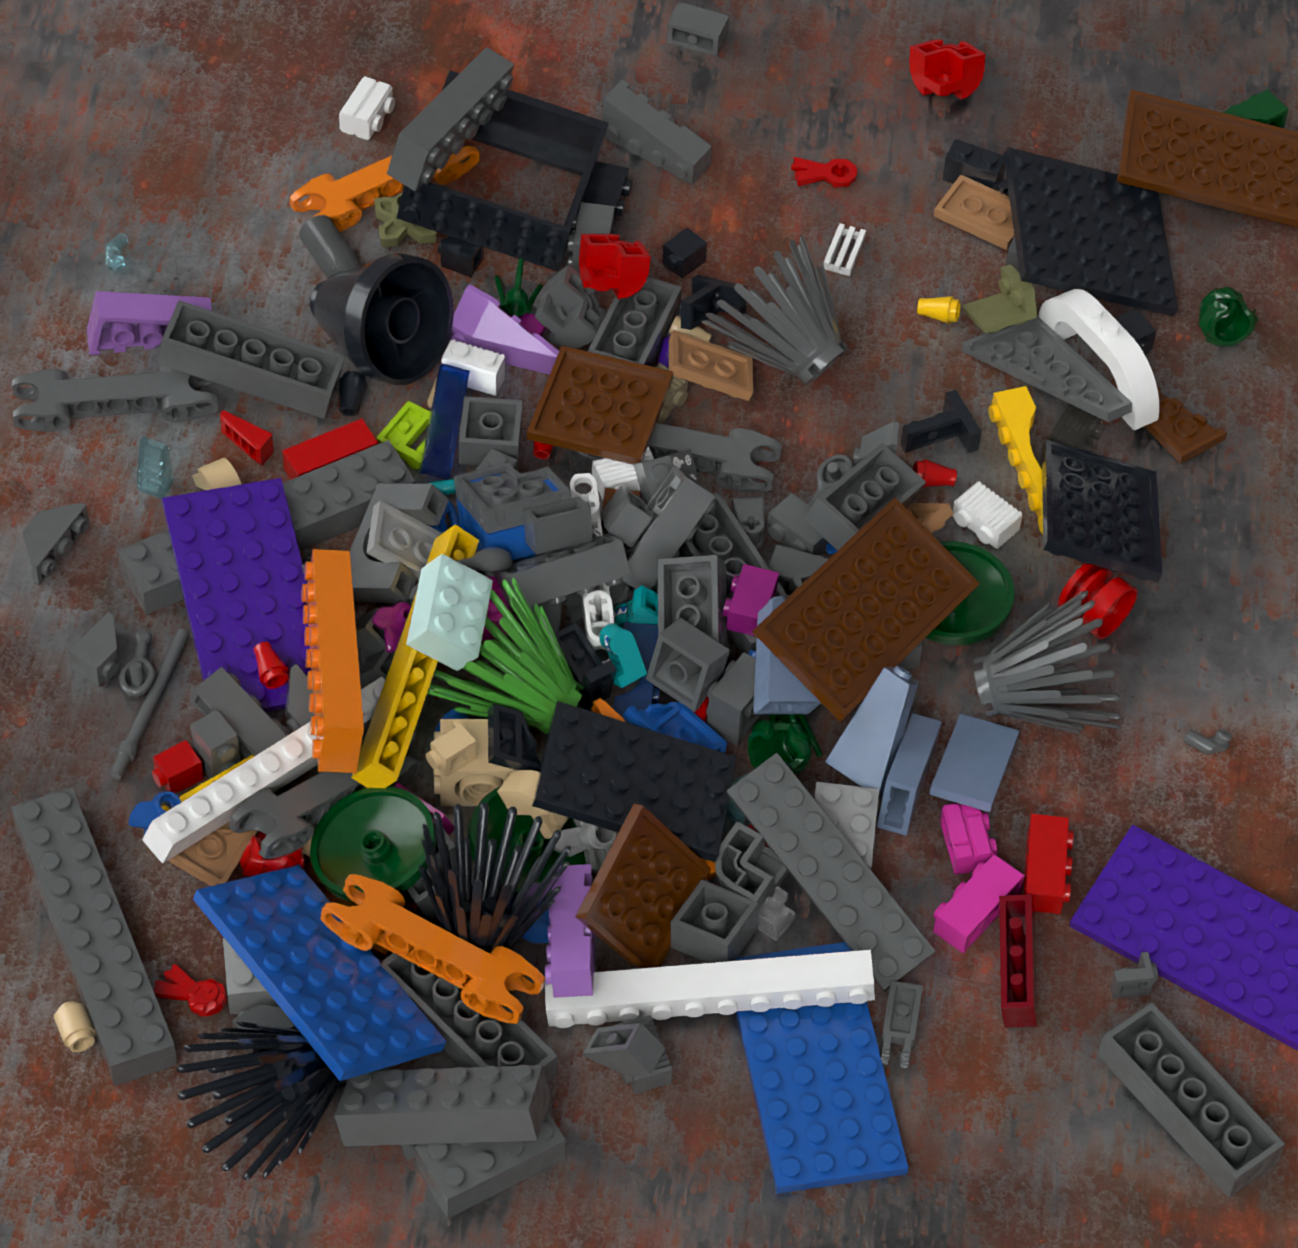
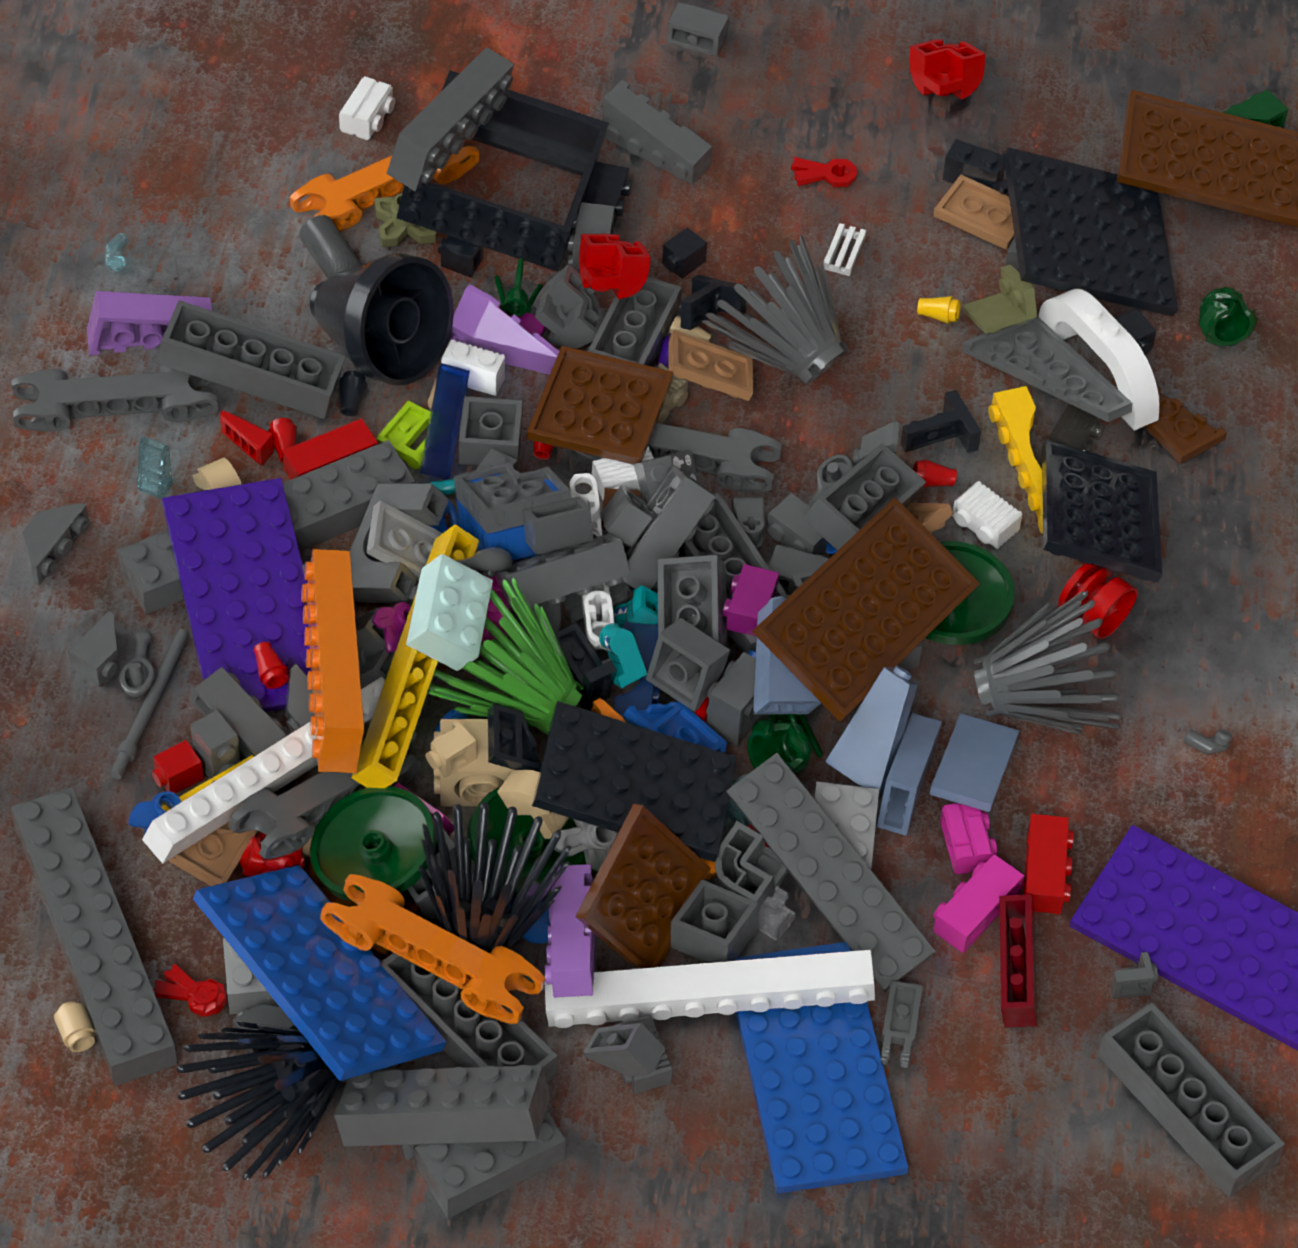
none -> red cone [268,418,297,463]

